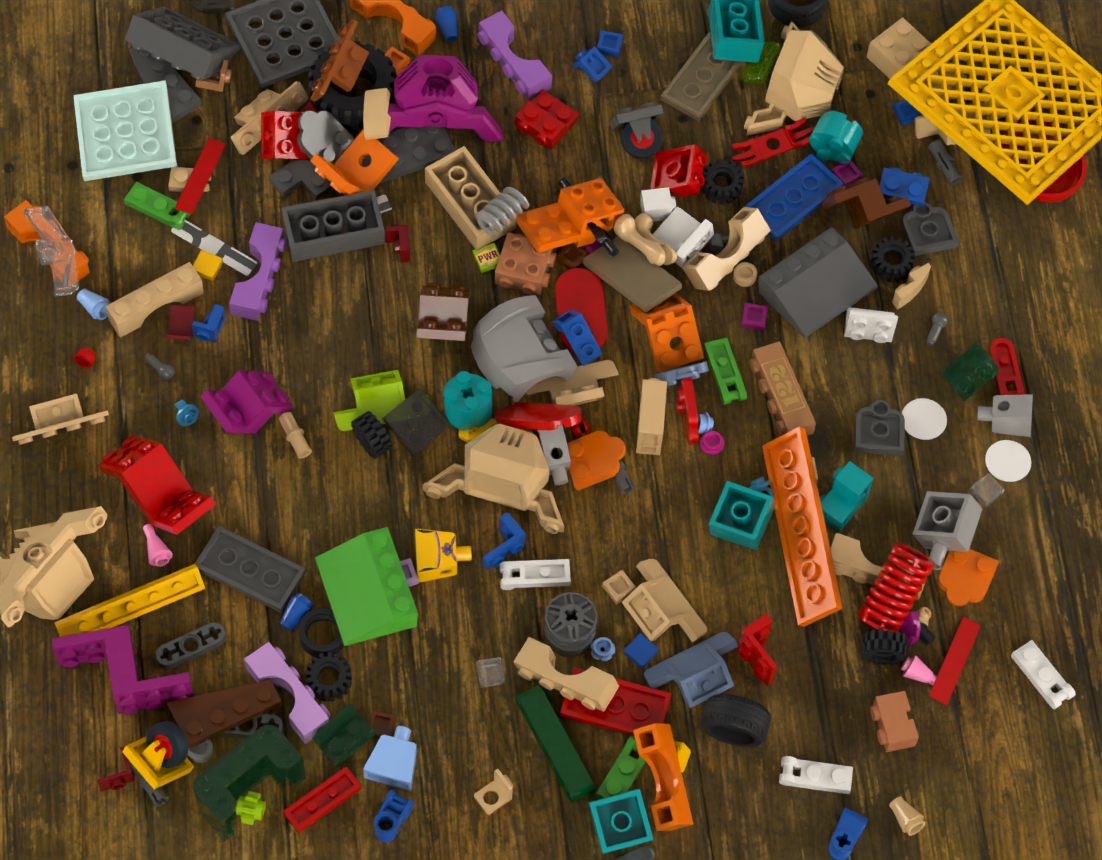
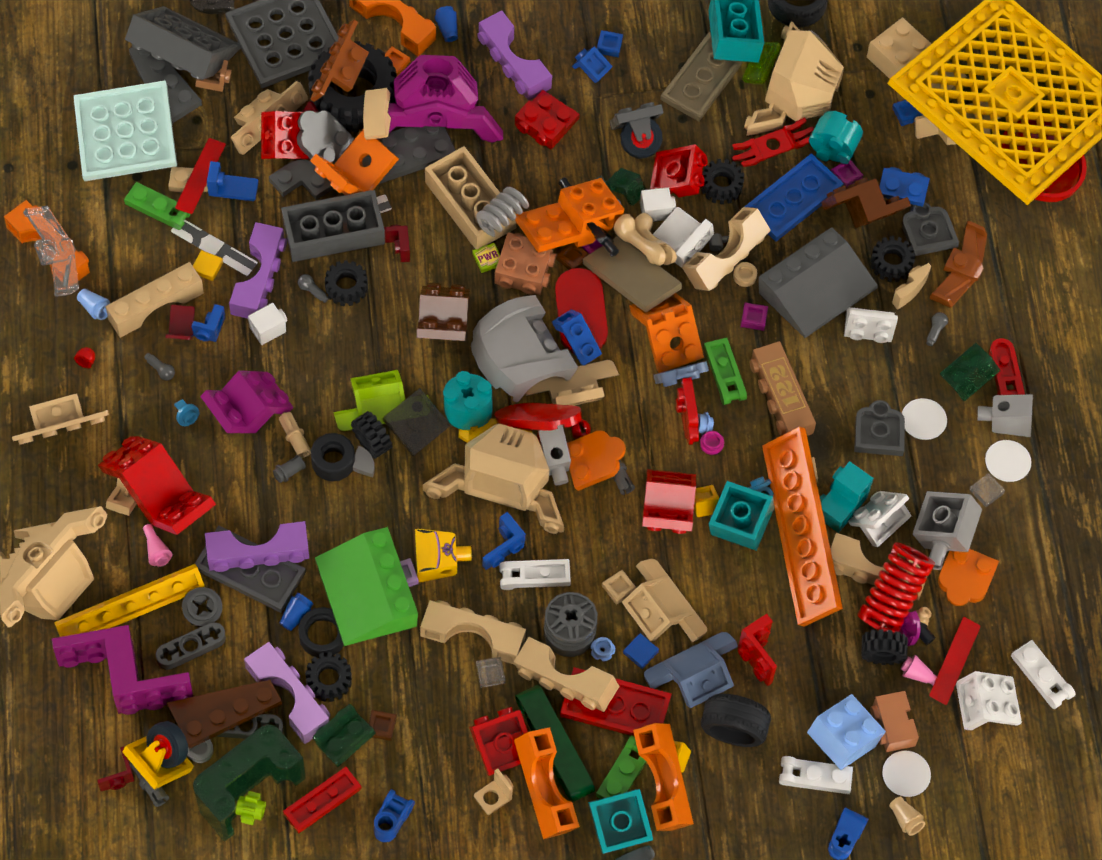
light blue torso [363,726,417,791] -> none
tan window [636,378,667,455] -> none
dark grey pin [928,140,963,186] -> none
none -> tan bracket [106,478,137,516]
none -> dark grey gear [182,587,223,627]
none -> medium lavender arch [205,521,309,572]
none -> blue bracket [207,161,259,201]
none -> white brick [248,303,288,345]
none -> dark grey pin [273,455,306,483]
none -> dark grey piece [297,274,329,303]
none -> black tyre [311,433,355,481]
none -> black tyre [325,260,368,306]
none -> light grey tile [353,446,375,478]
none -> tan arch [420,600,526,665]
none -> red plate [469,706,528,776]
none -> orange arch [514,727,580,839]
none -> clear green bracket [606,168,647,206]
none -> bracket [642,469,696,534]
none -> yellow slope [694,485,719,517]
none -> light blue brick [807,694,886,770]
none -> white bracket [848,491,911,547]
none -> white sticker [882,751,931,797]
none -> dark orange plate [929,221,987,308]
none -> white bracket [956,671,1022,730]

